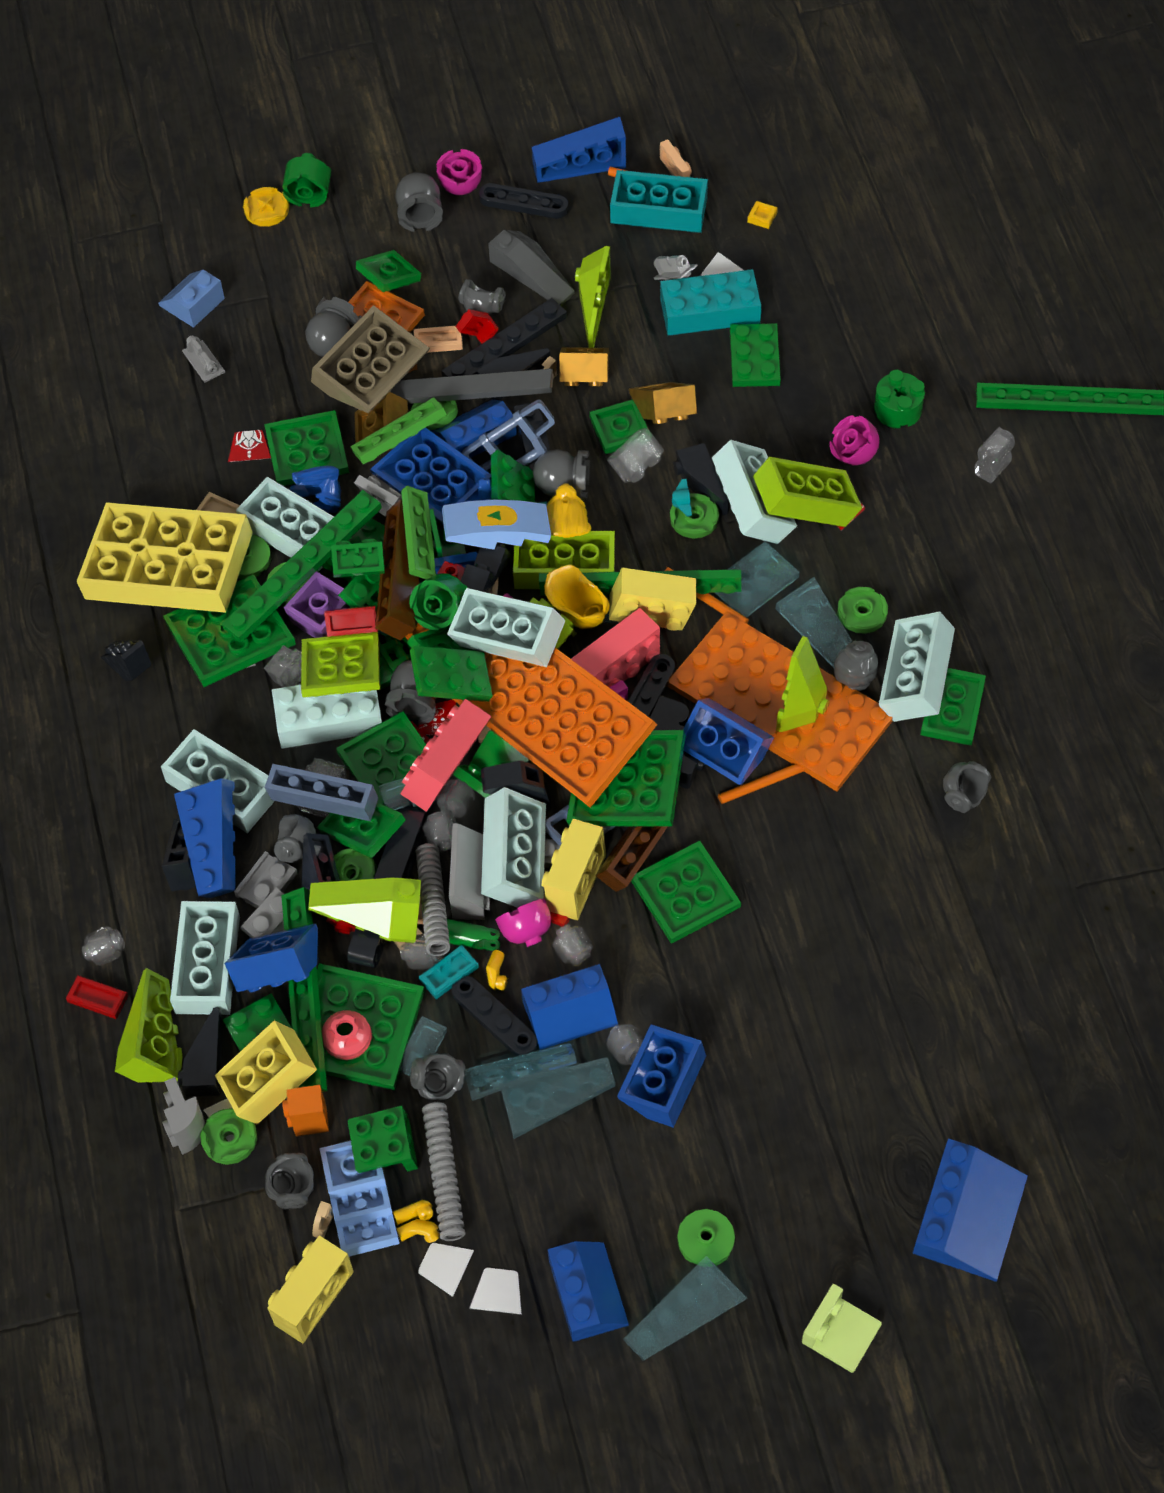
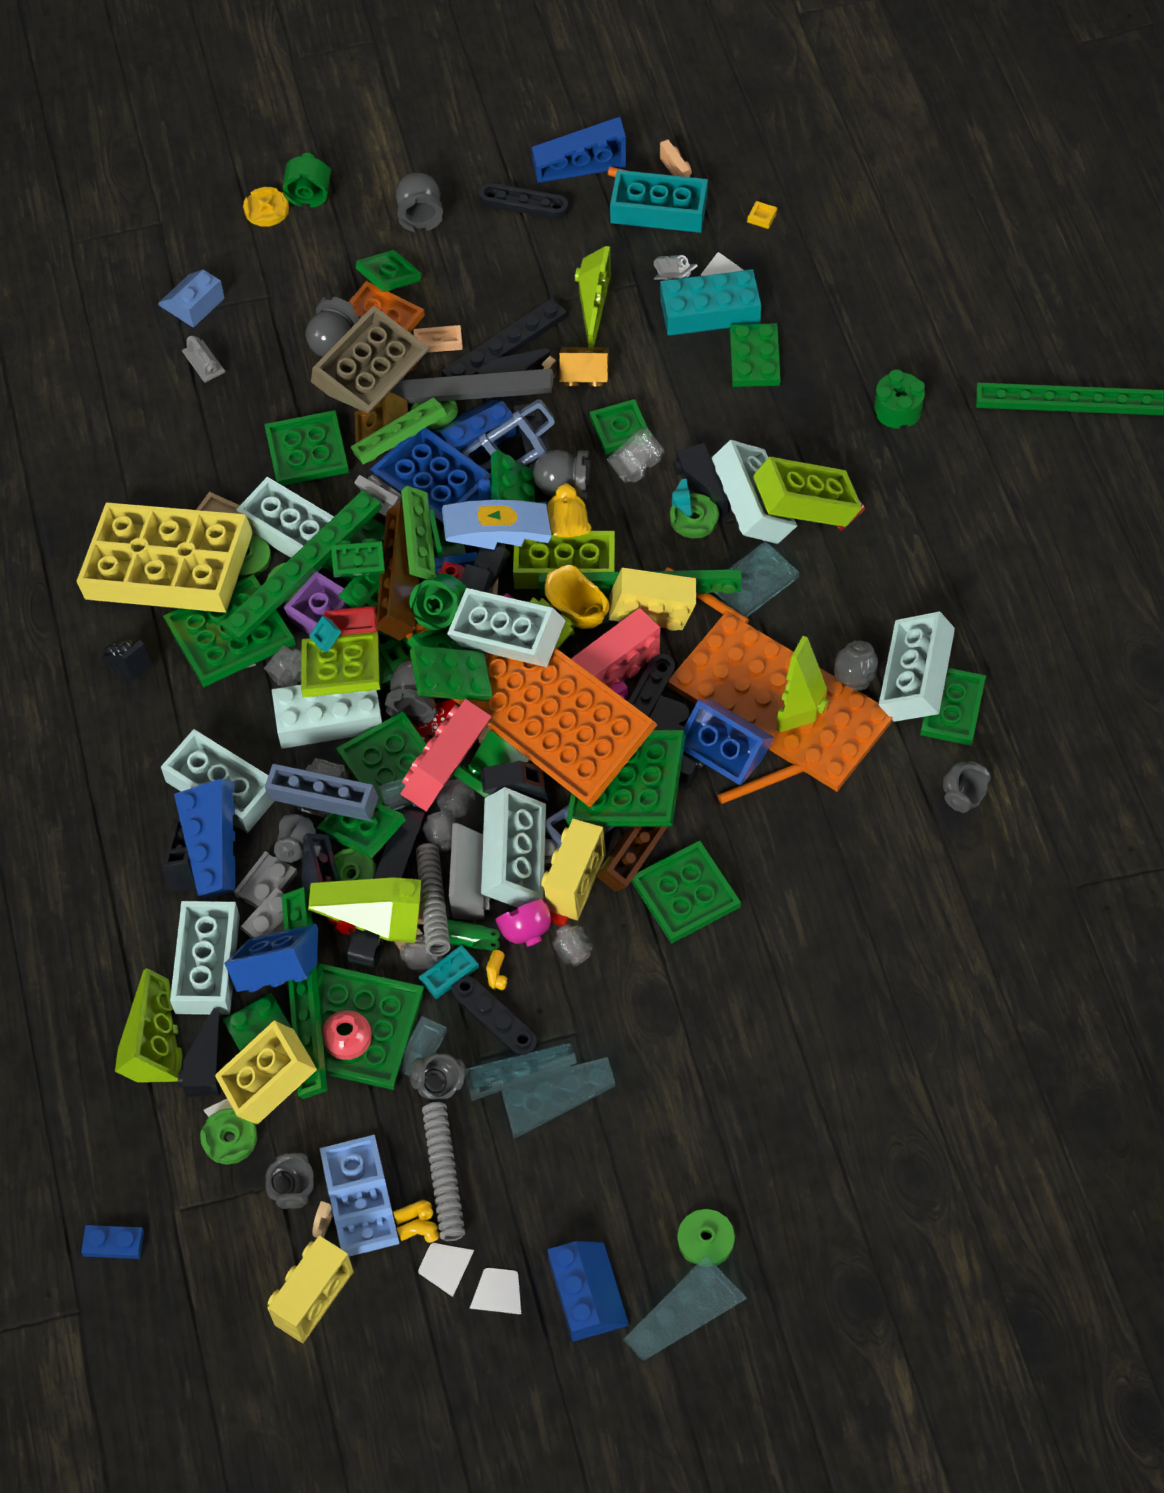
red tile [66,975,128,1019] -> none
clear head [82,926,125,966] -> none
light grey brick [162,1077,206,1155] -> none
red sticker [228,430,271,462] -> none
orange brick [282,1085,329,1136] -> none
blue hair [289,466,341,513] -> none
green bracket [348,1106,418,1173] -> none
dark pink cylinder [437,149,482,195] -> none
red bracket [456,309,498,344] -> none
dark grey hair [458,279,506,315] -> none
dark grey wedge [488,230,575,306] -> none
blue slope [521,964,618,1050] -> none
clear head [607,1024,645,1065] -> none
blue slope [617,1025,706,1128] -> none
pearl gold slope [629,382,697,424] -> none
clear light blue wing [775,577,852,668] -> none
yellowish green bracket [802,1284,881,1373] -> none
dark pink cylinder [829,415,880,466] -> none
bright green plate [837,587,888,634] -> none
blue slope [913,1138,1028,1282] -> none
clear brick [975,427,1015,484] -> none
none -> blue plate [81,1225,144,1259]
none -> teal plate [309,616,342,652]

